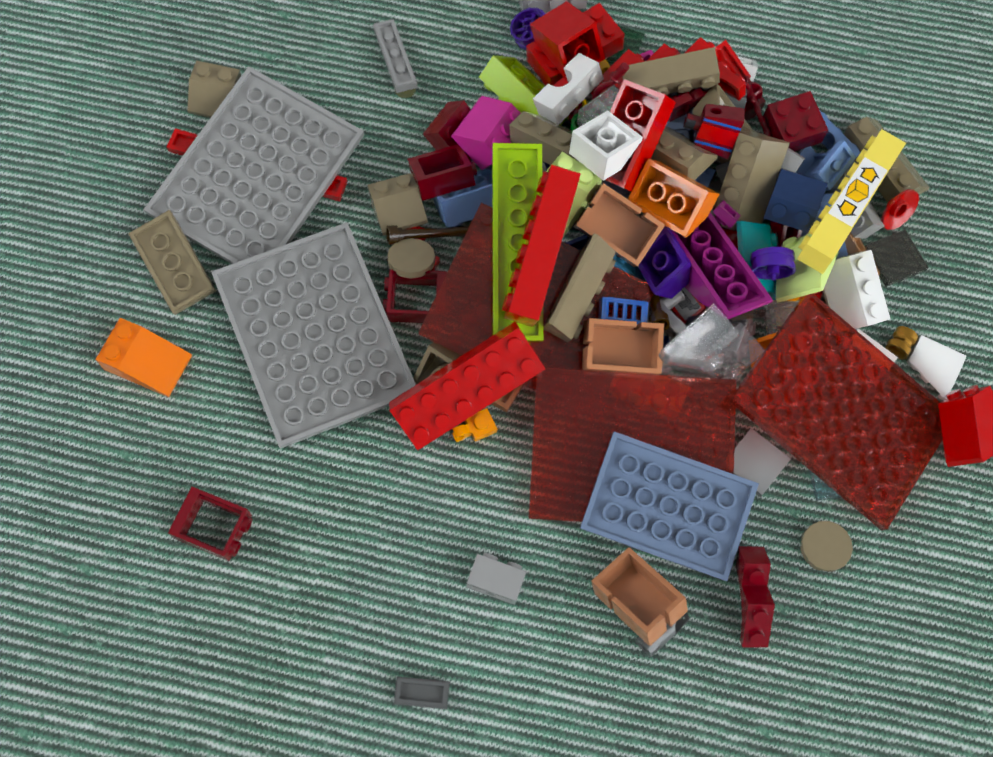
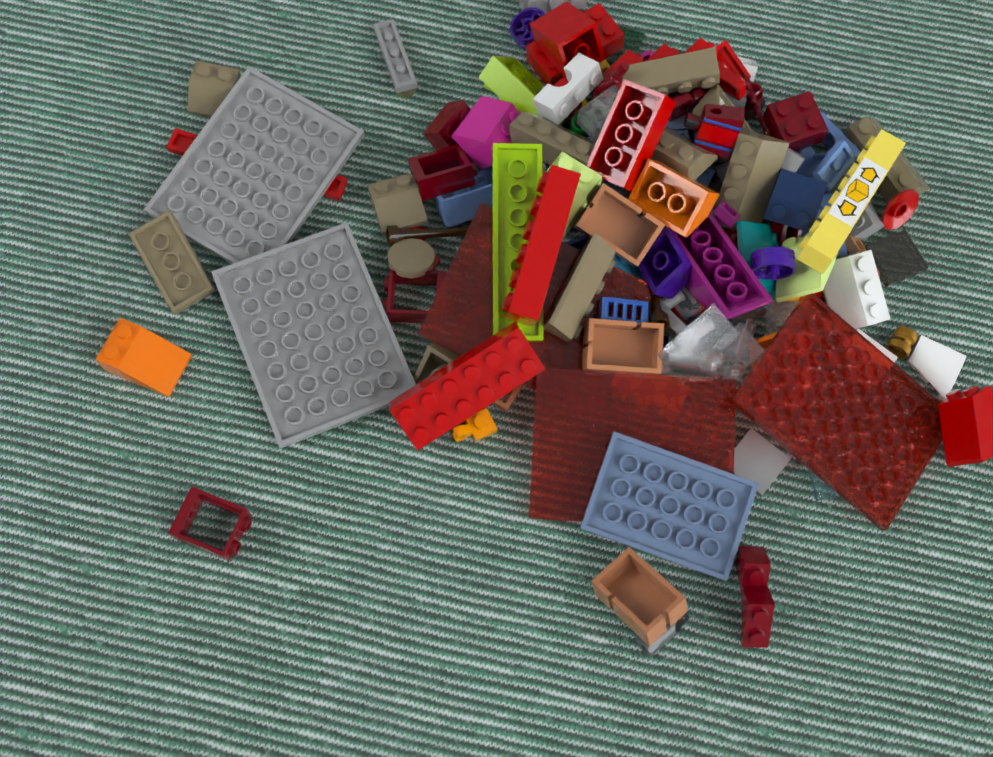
dark grey tile [394,676,450,710] -> none
light grey brick [466,553,526,605] -> none
white slope [569,110,643,181] -> none
dark tan tile [800,521,853,572] -> none

